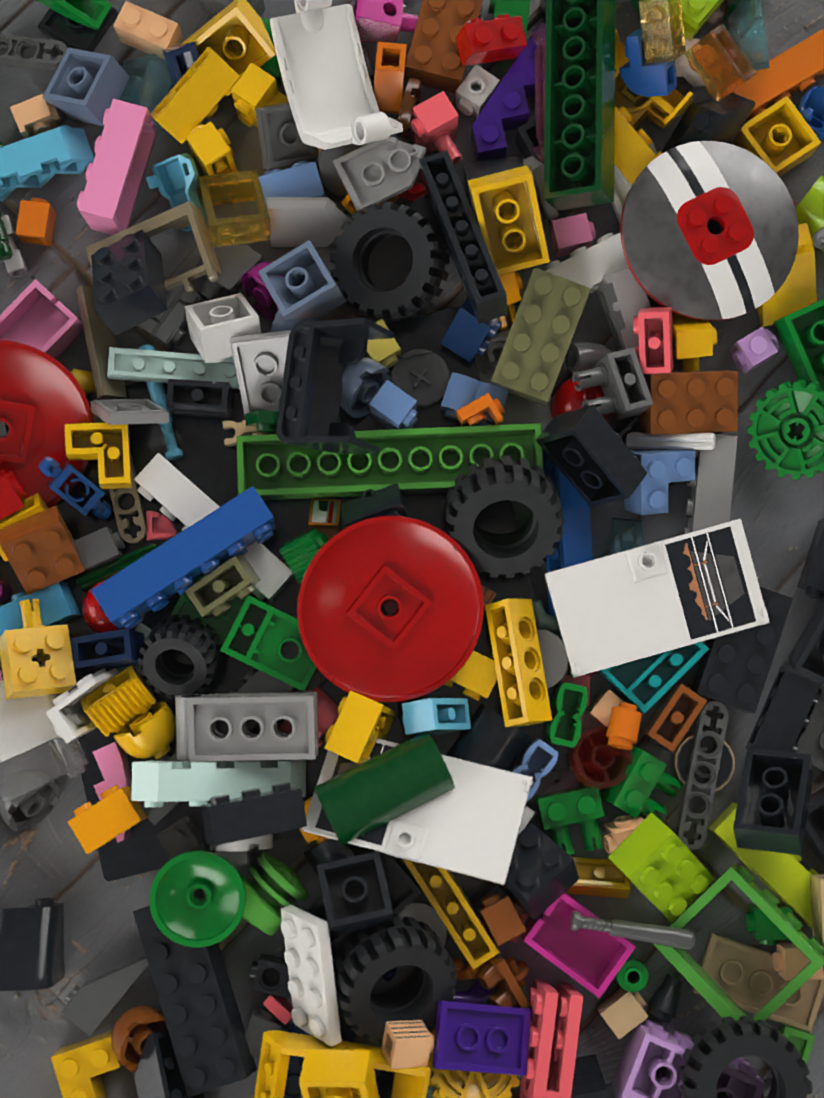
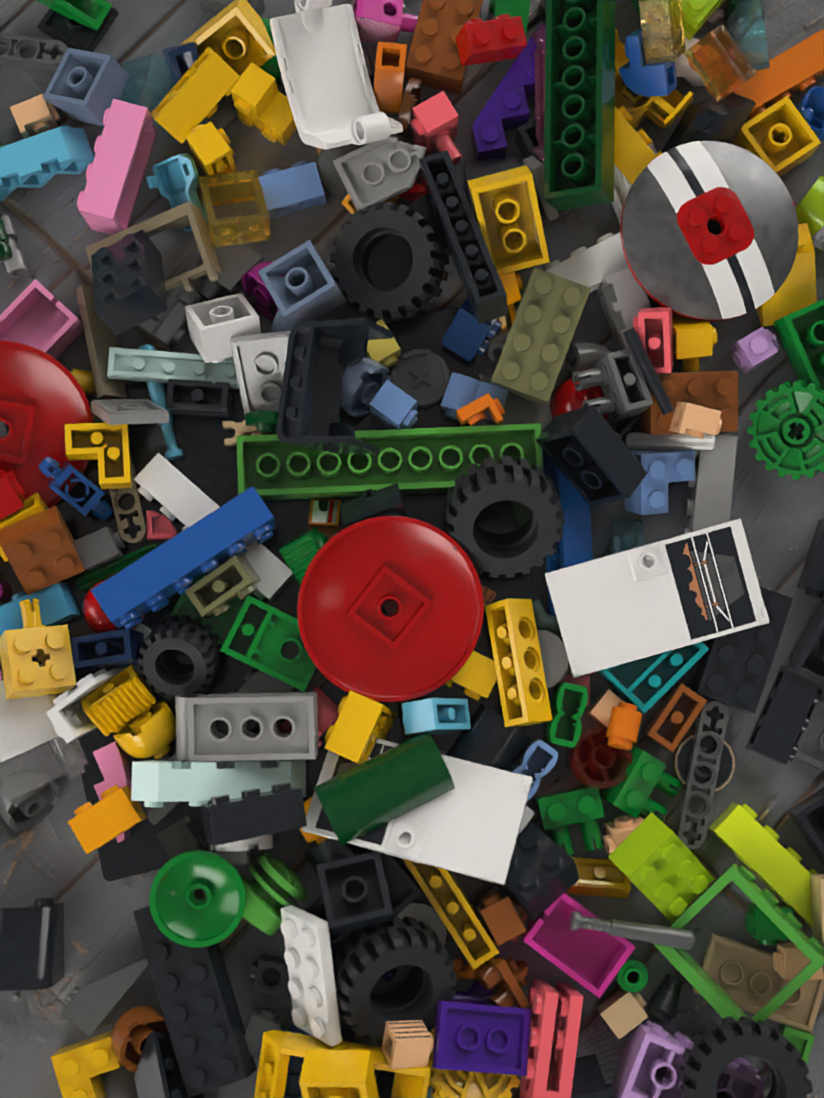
orange brick [15,198,57,247] -> none
light nougat brick [113,1,184,62] -> none
dark grey tile [255,102,318,170] -> none
coral tile [263,994,293,1025] -> none
light grey tile [267,197,355,248] -> none
white brick [455,64,500,118] -> none
bright pink brick [549,213,596,257] -> none
black brick [733,748,814,856] -> none
none -> black bar [623,327,674,415]
none -> light nougat brick [669,401,722,439]

